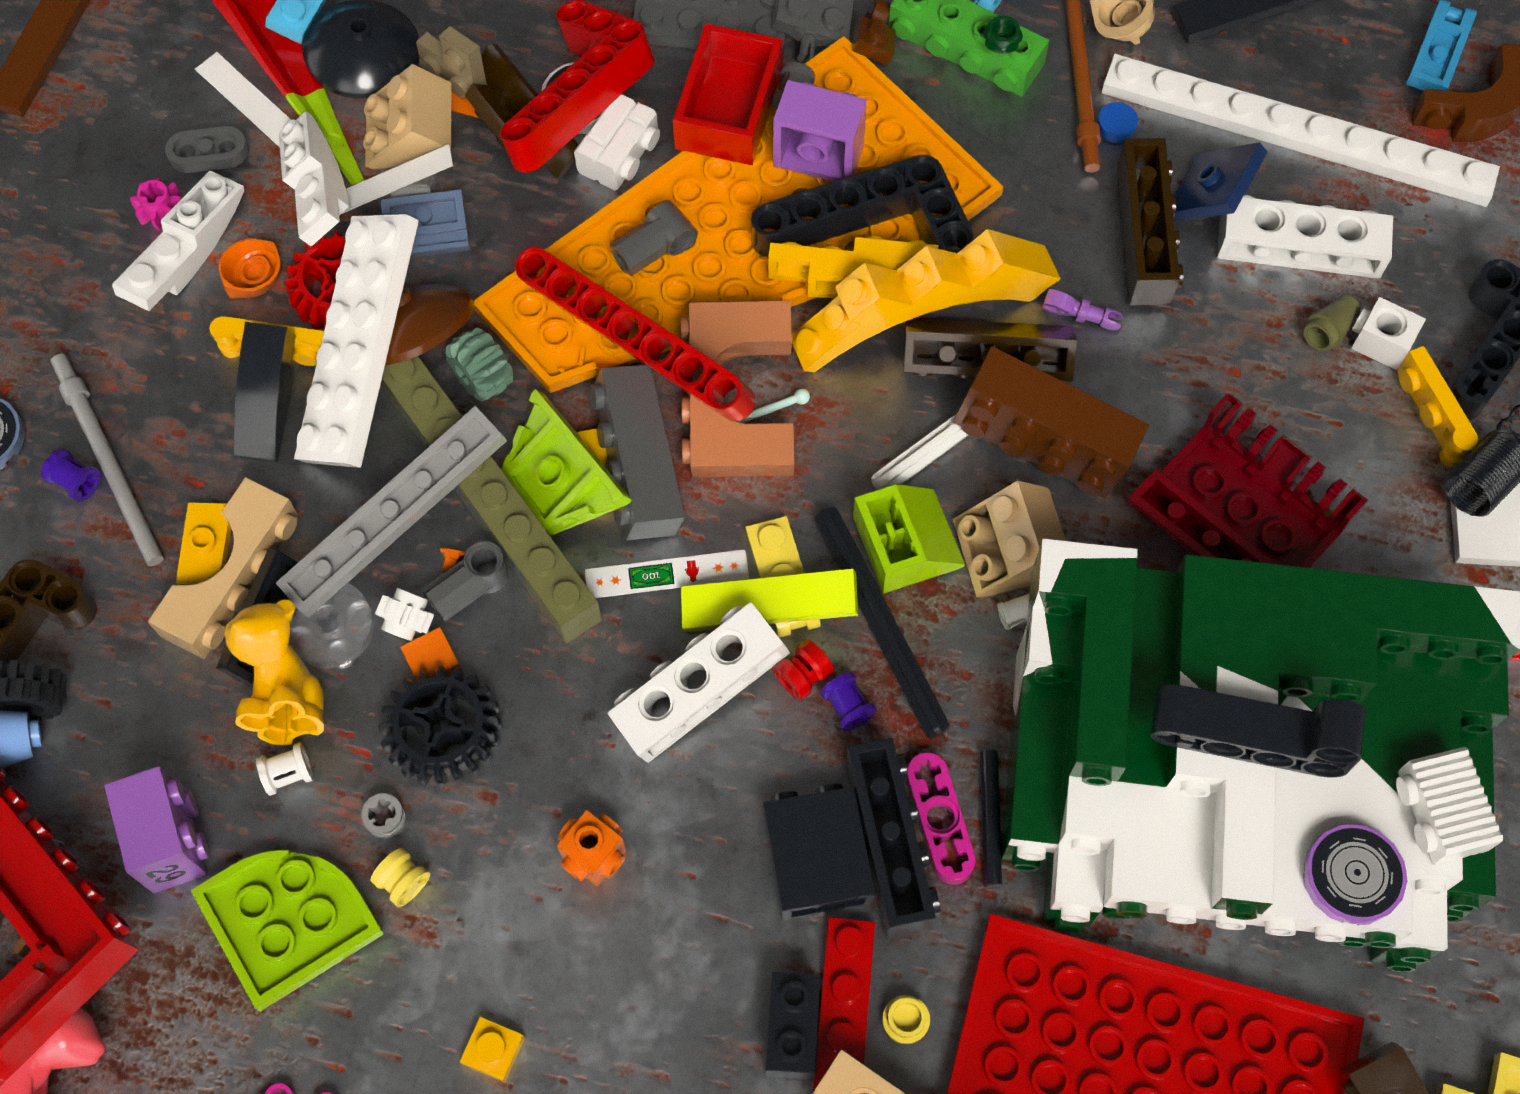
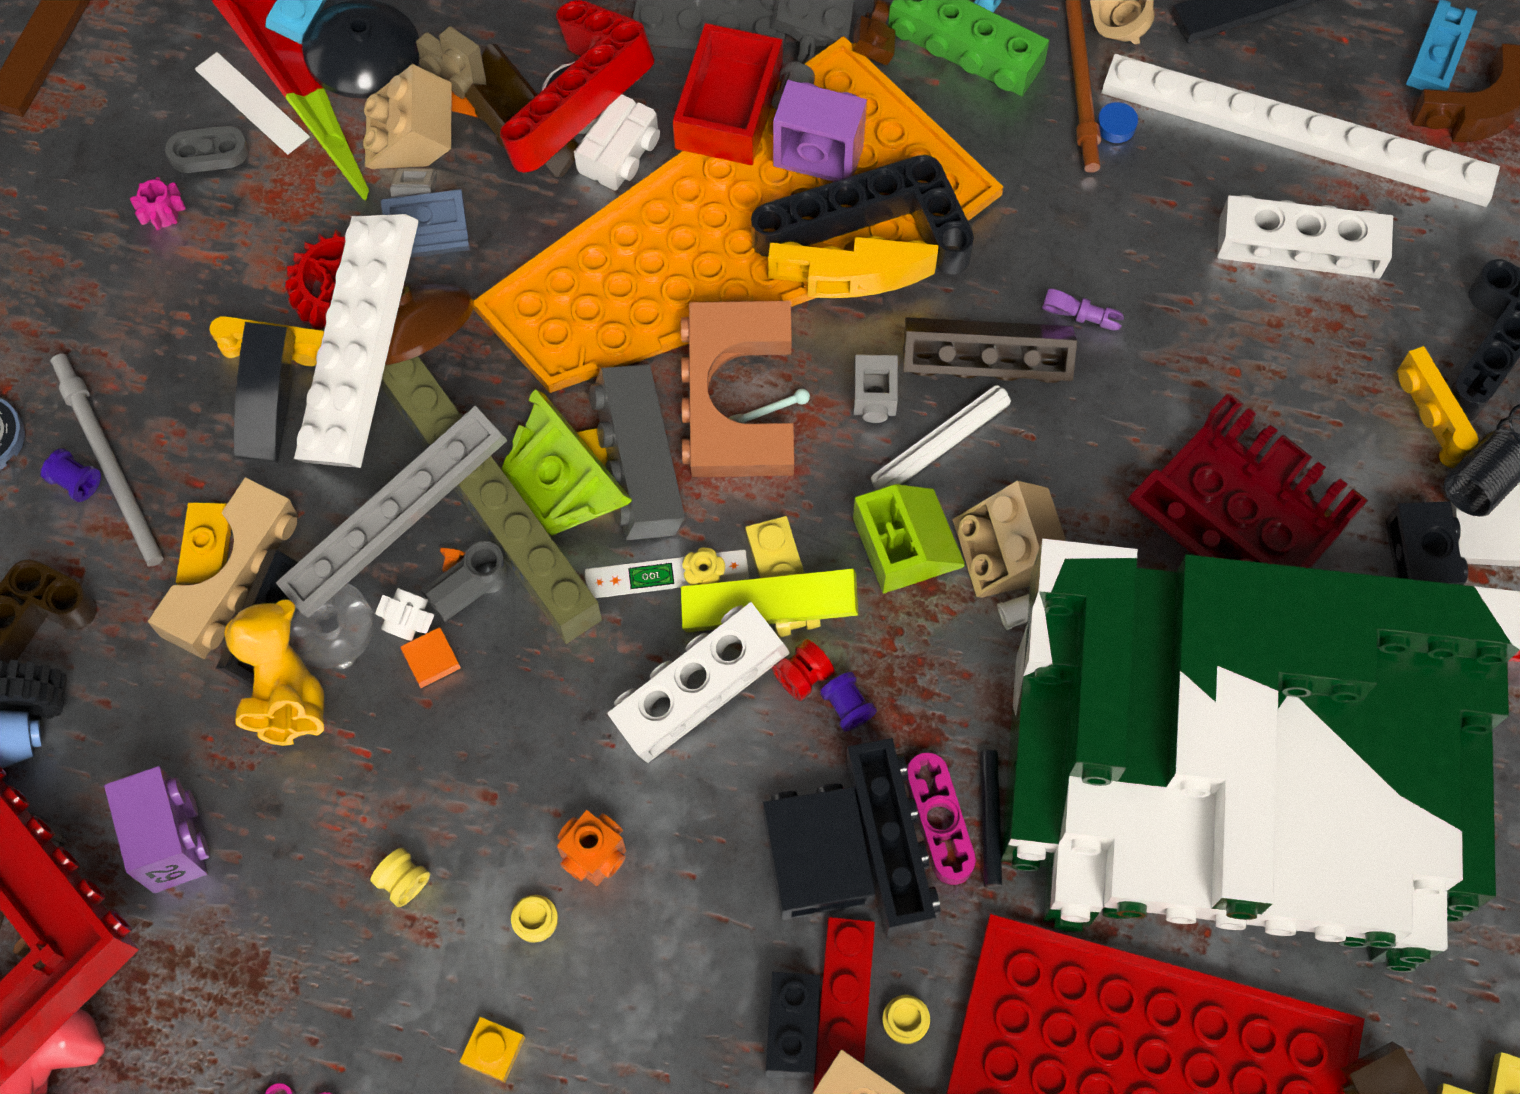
white slope [112,170,244,311] -> none
lime plate [190,850,384,1012] -> none
orange hat [219,238,281,299] -> none
white bush [256,742,314,796] -> none
white slope [279,111,349,246] -> none
white sticker [340,144,453,215] -> none
light grey bush [361,793,406,839] -> none
black gear [379,665,503,788] -> none
sand green gear [445,327,513,401] -> none
red beam [515,247,755,421] -> none
dark grey piece [610,200,698,276] -> none
yellow arch [792,229,1061,373] -> none
black axle [815,507,950,739] -> none
reddish brown brick [952,346,1149,498] -> none
dark green plate [983,16,1023,54] -> none
dark brown brick [1117,138,1184,305] -> none
black beam [1151,684,1366,778] -> none
dark blue plate [1174,142,1267,222] -> none
tile [1303,824,1408,925] -> none
olive cone [1304,295,1361,351] -> none
white brick [1351,297,1426,370] -> none
white brick [1396,747,1503,865] -> none
none -> light yellow plate [511,895,558,943]
none -> light yellow plate [682,547,725,585]
none -> light grey brick [854,355,898,423]
none -> black brick [1386,501,1468,585]

